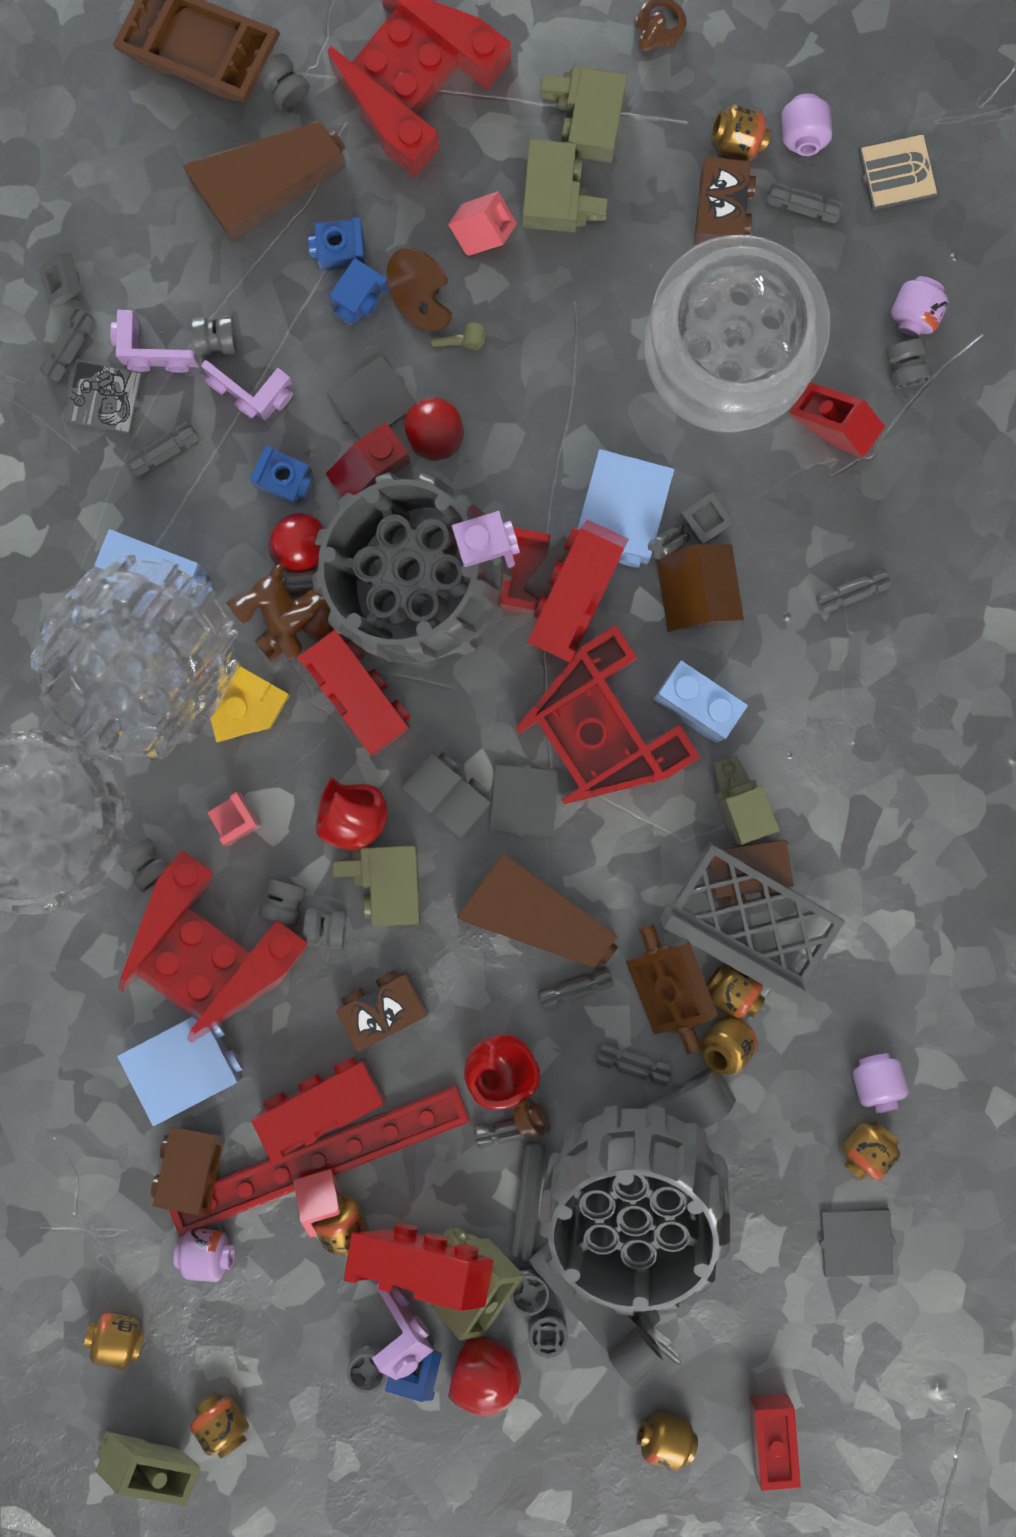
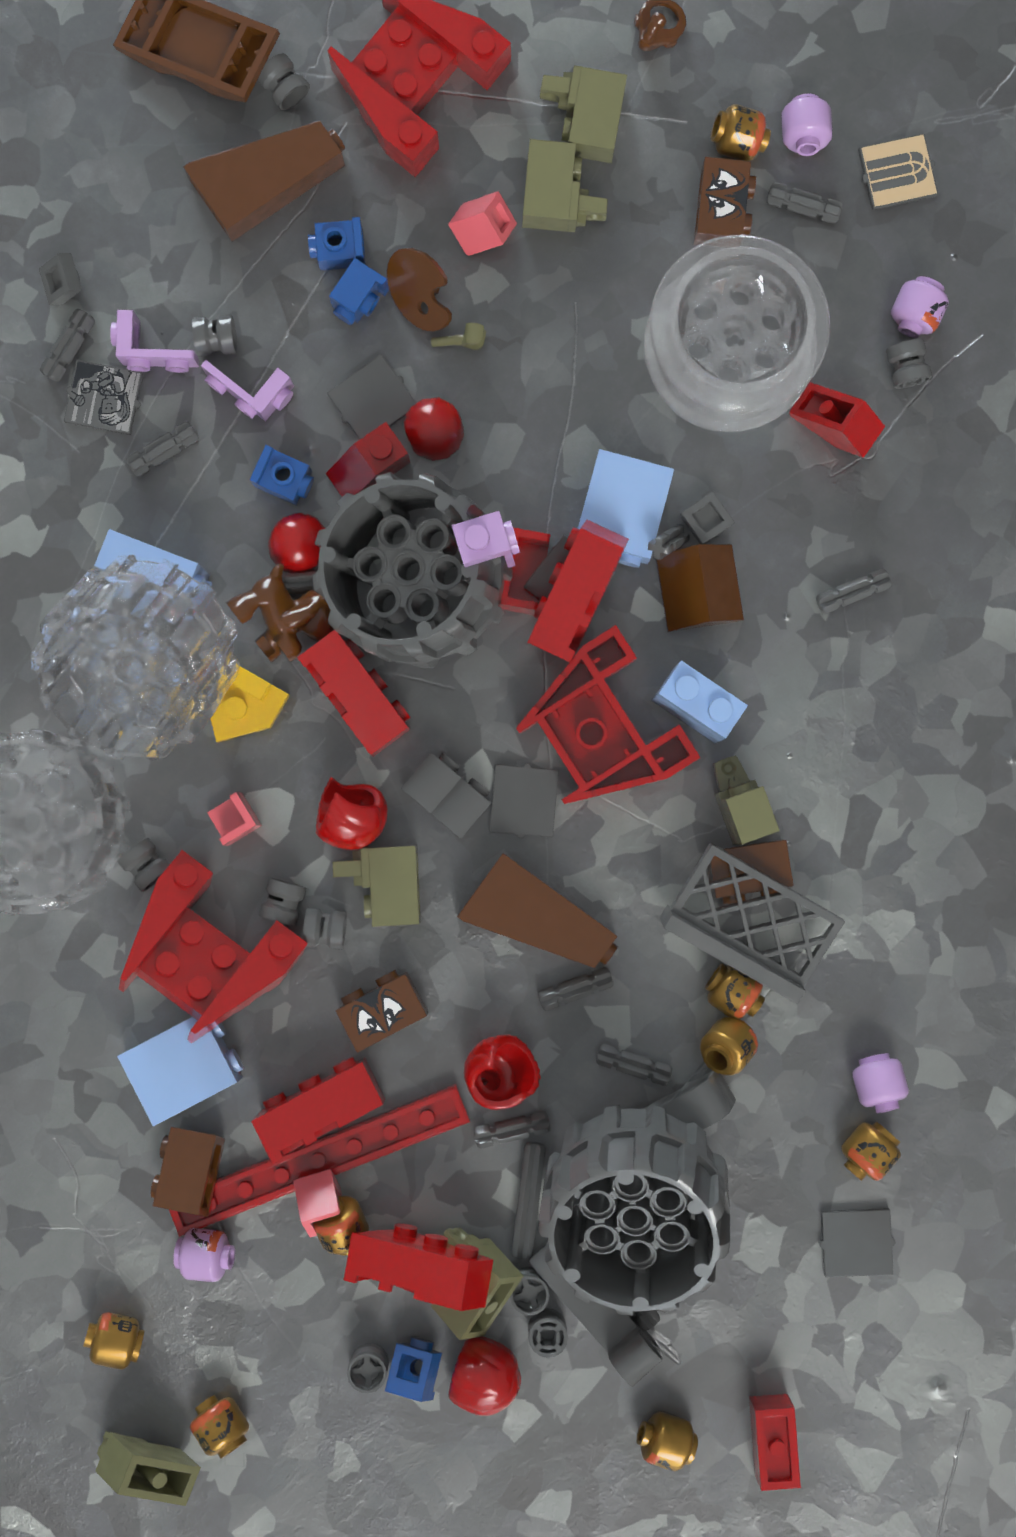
lavender bracket [372,1281,434,1380] -> none
reddish brown plate [513,1098,548,1138] -> none
reddish brown plate [626,924,718,1055] -> none

